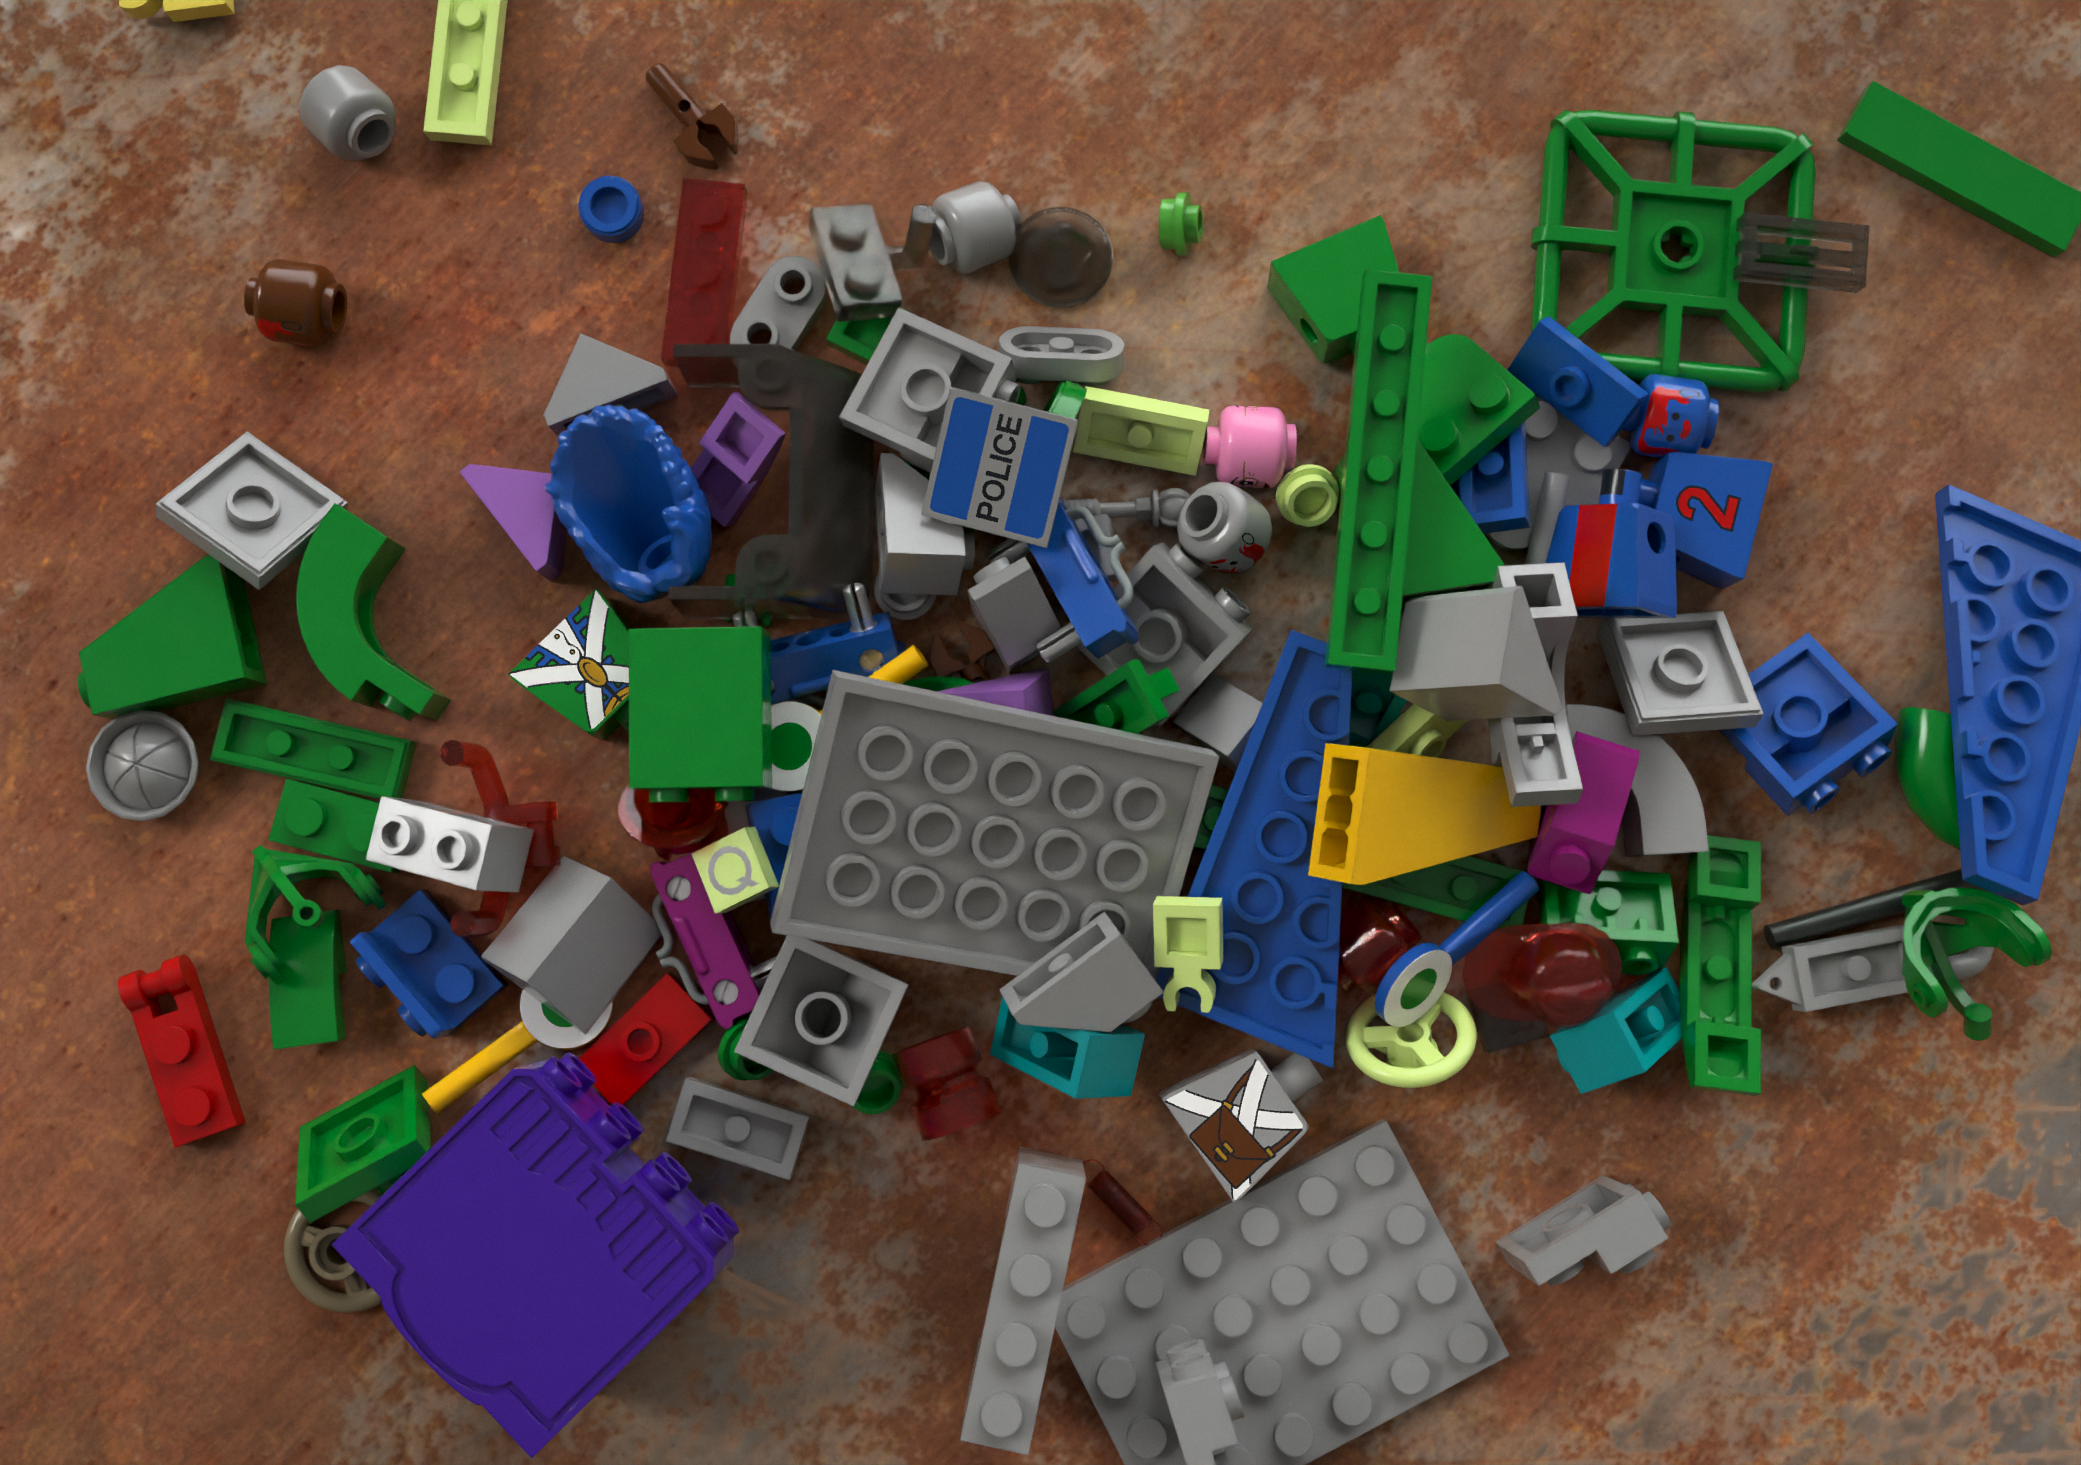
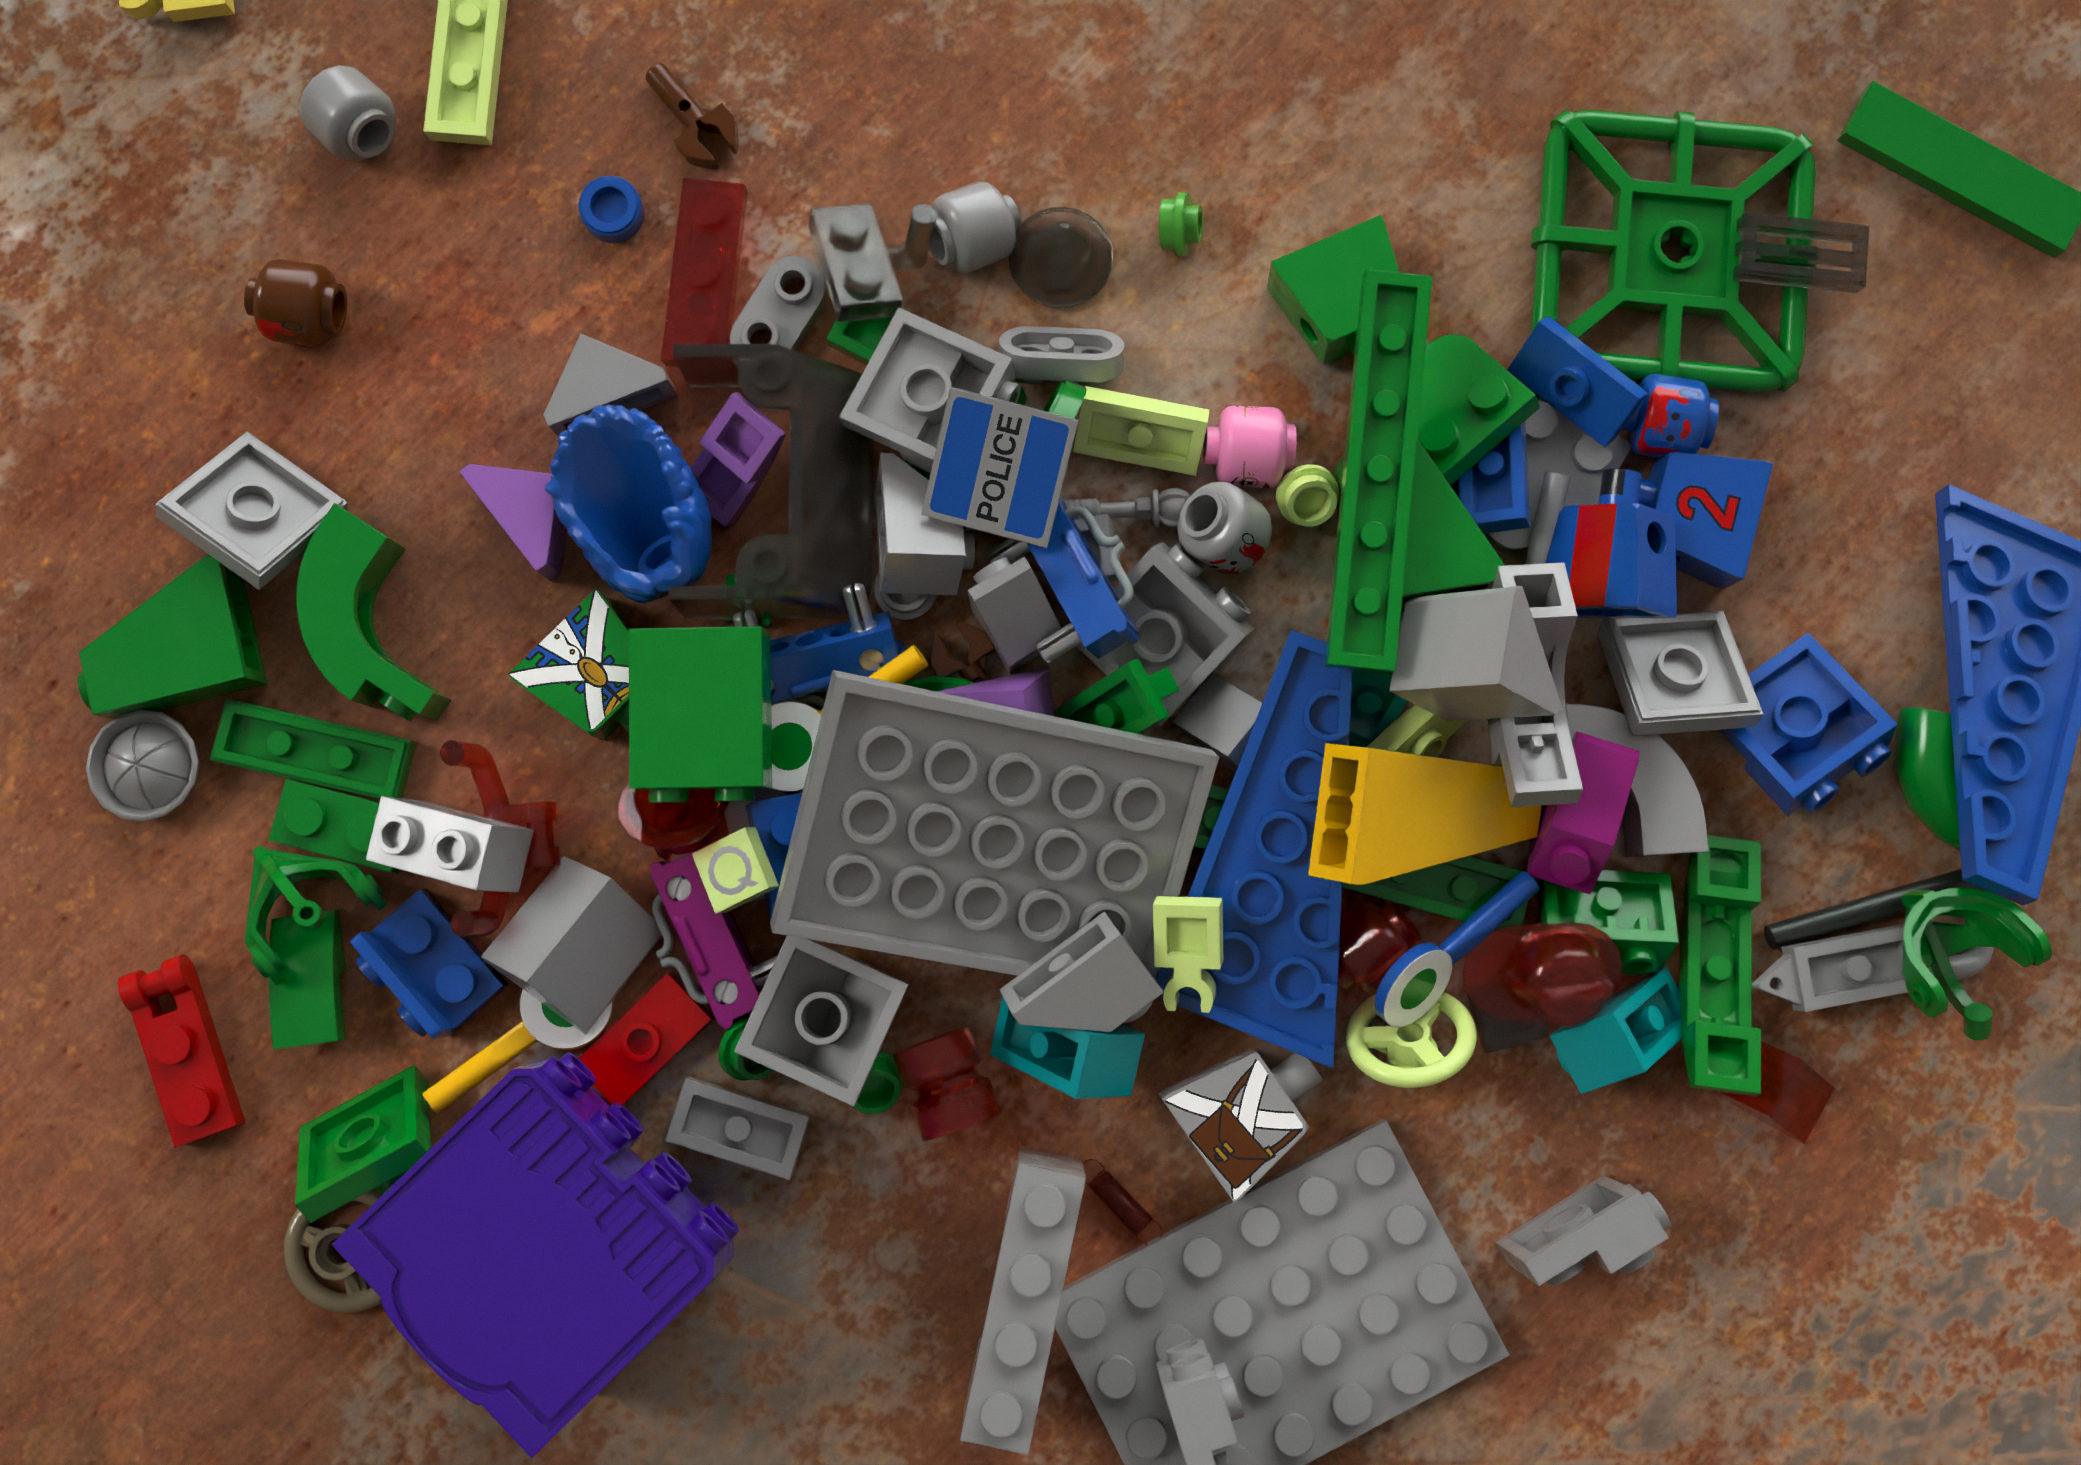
none -> clear red slope [1710,1041,1835,1144]

